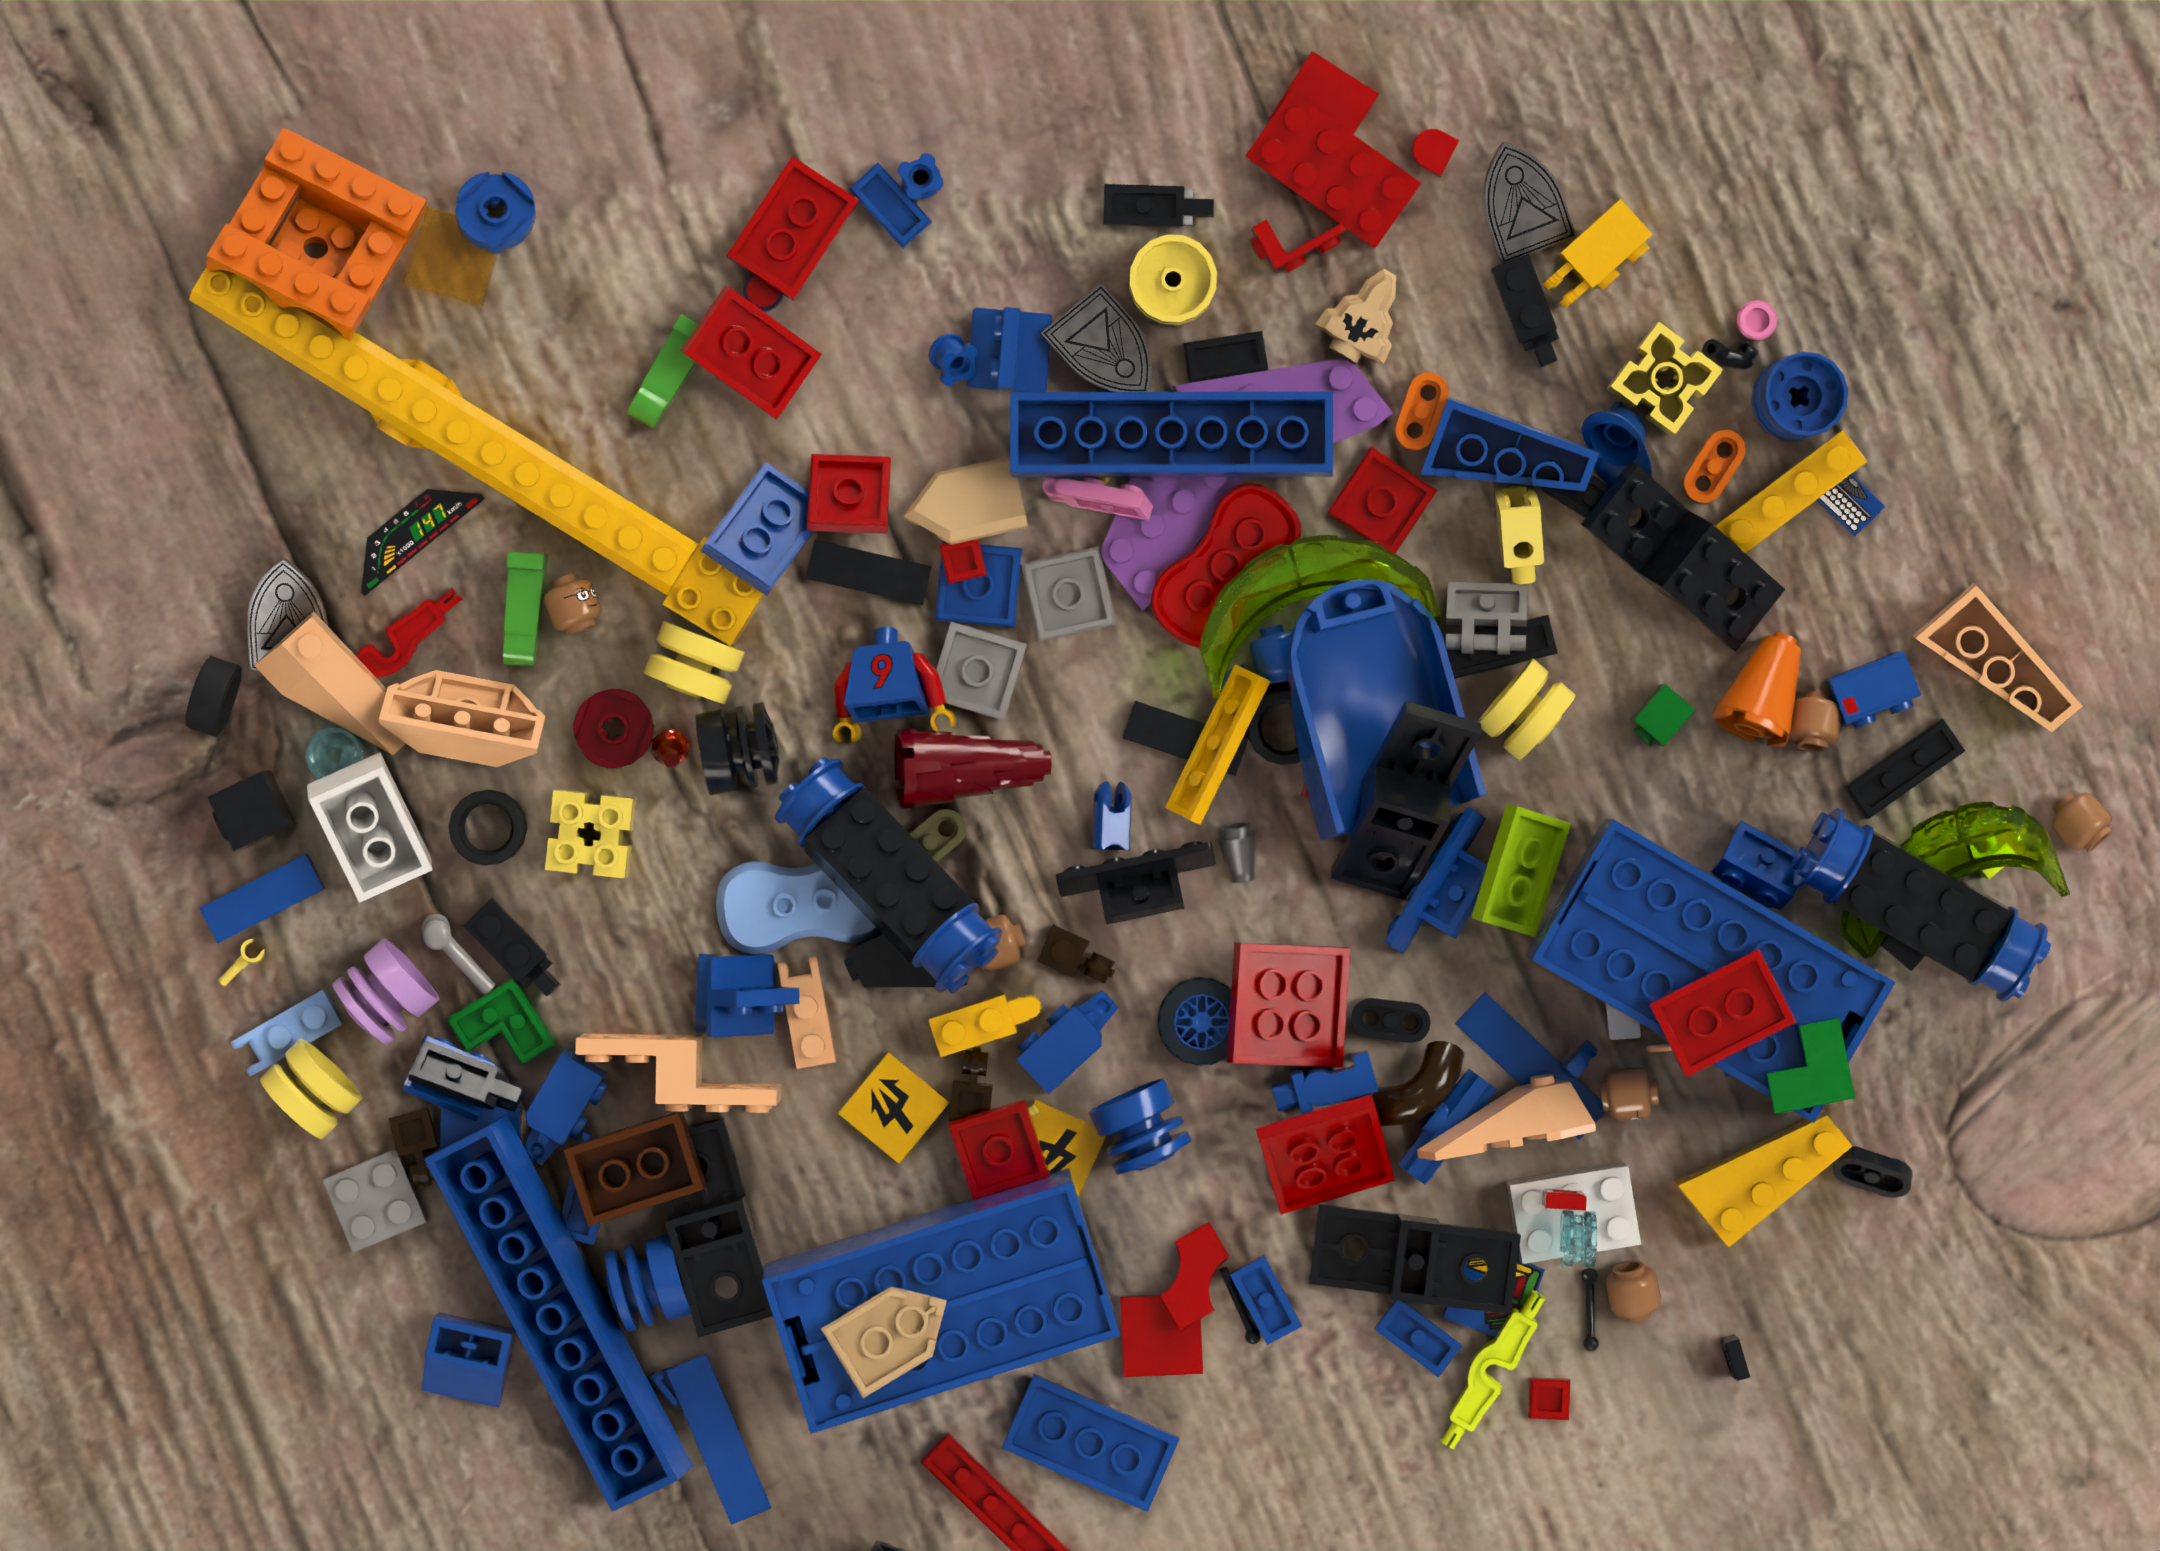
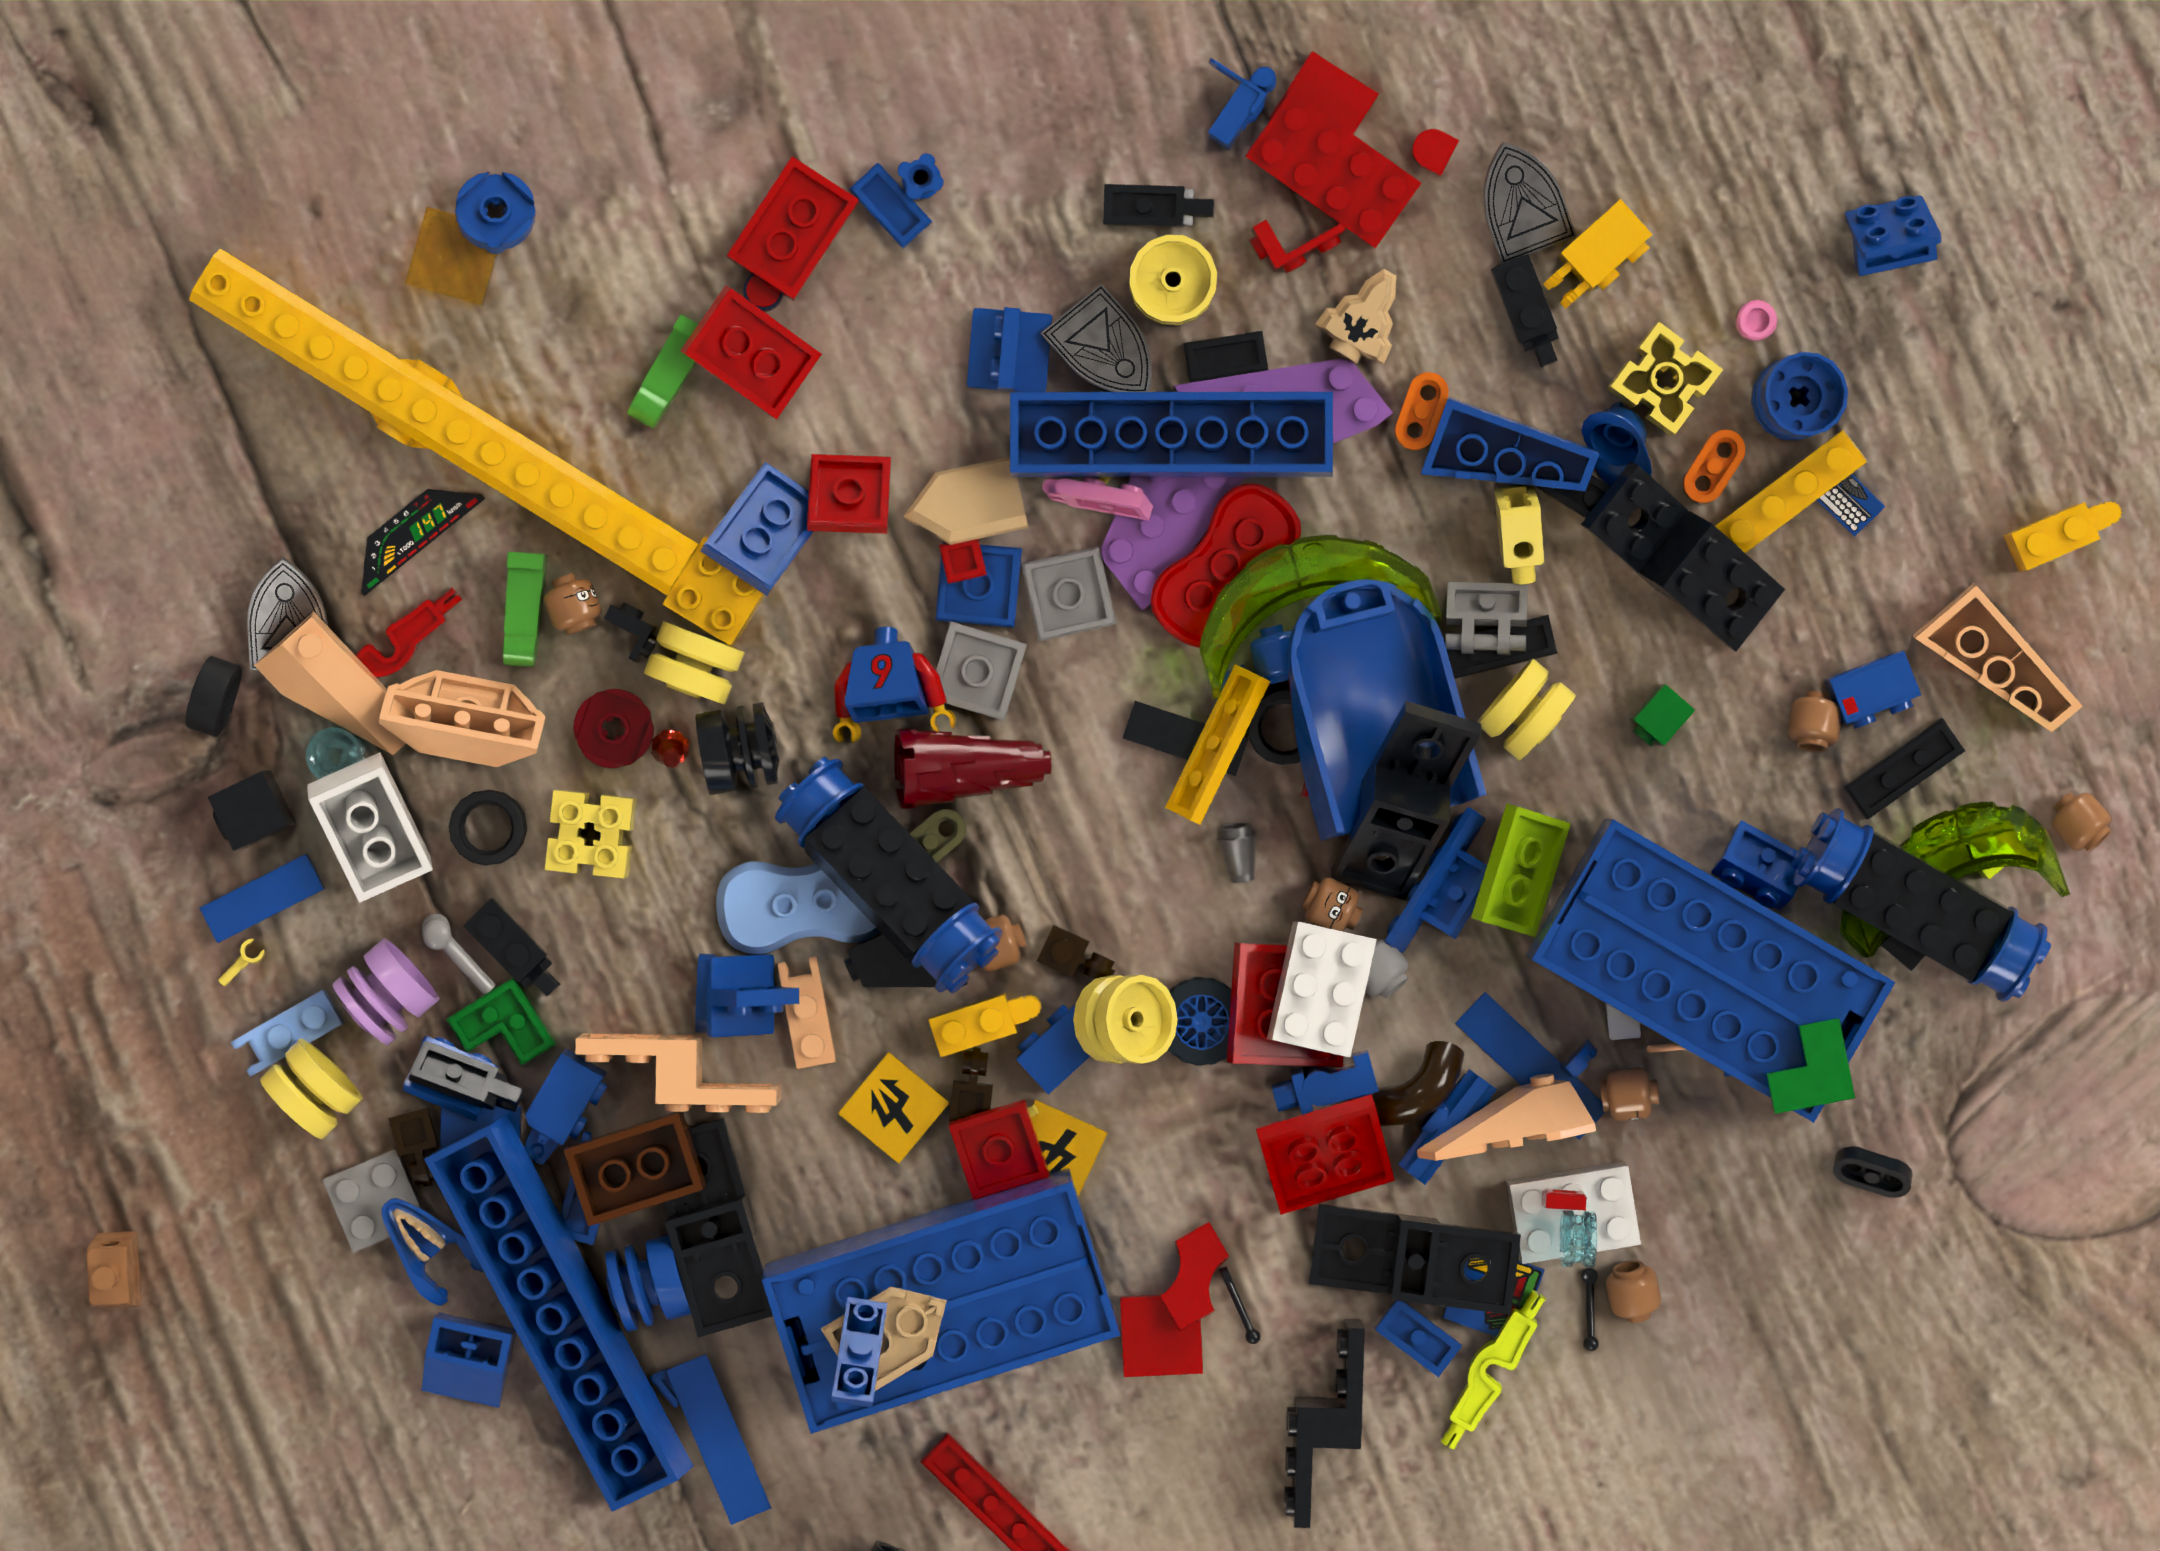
orange piece [206,127,427,341] -> none
black tile [806,540,932,605] -> none
blue brick [928,333,978,386] -> none
blue plate [1002,1374,1180,1512] -> none
black bracket [1055,841,1216,925] -> none
blue wheel [1089,1078,1192,1175] -> none
blue piece [1092,781,1132,850] -> none
blue plate [1229,1255,1302,1345] -> none
red tile [1327,446,1438,557] -> none
black plate [1350,998,1431,1043] -> none
red tile [1528,1377,1571,1420] -> none
red plate [1649,949,1796,1077] -> none
yellow wedge [1673,1112,1853,1247] -> none
black arm [1702,339,1758,370] -> none
orange cone [1711,632,1802,748] -> none
black tile [1720,1334,1750,1381] -> none
none -> medium nougat torso [87,1231,141,1309]
none -> blue animal [381,1198,483,1306]
none -> black bracket [604,602,657,662]
none -> blue slope [831,1297,888,1407]
none -> light yellow wheel [1073,975,1178,1064]
none -> blue piece [1208,58,1276,151]
none -> white brick [1267,921,1377,1057]
none -> black bracket [1284,1319,1365,1528]
none -> medium nougat head [1301,877,1363,932]
none -> light grey head [1365,939,1409,999]
none -> blue bracket [1845,196,1942,277]
none -> yellow hinge [2003,501,2123,572]

